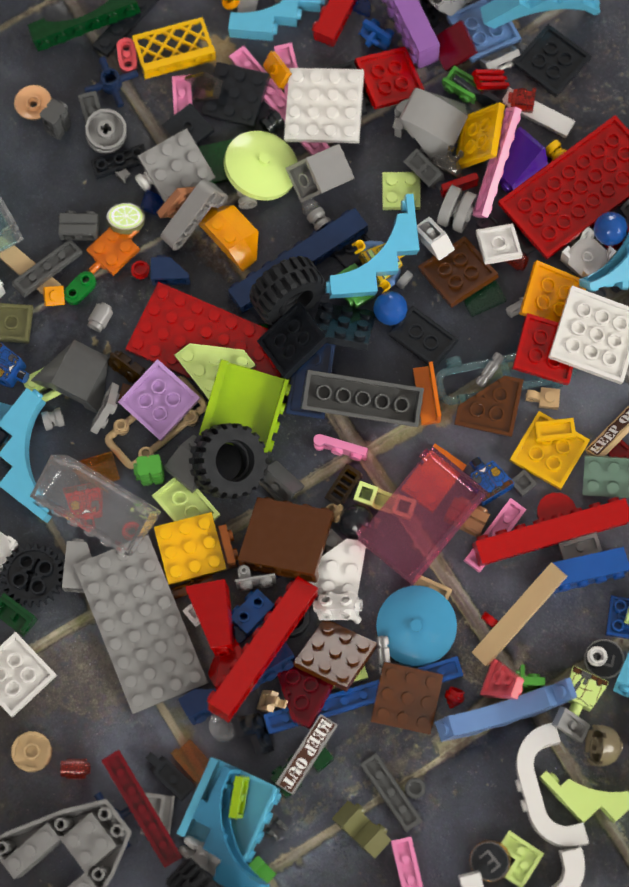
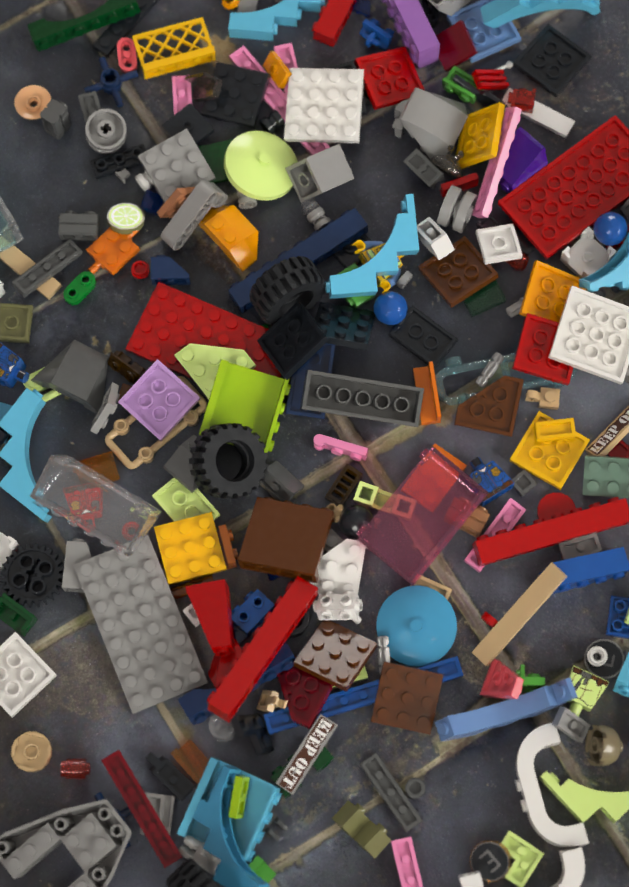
light grey wheel [41,407,65,431] -> none
light orange plate [43,286,65,306] -> none
light grey brick [87,302,113,332] -> none
bright green brick [133,454,165,486] -> none
light grey hinge [235,565,276,591] -> none
yellowish green plate [382,172,421,210] -> none
red plate [444,686,465,709] -> none
light grey plate [479,45,520,70] -> none
yellow wheel [545,140,567,161] -> none

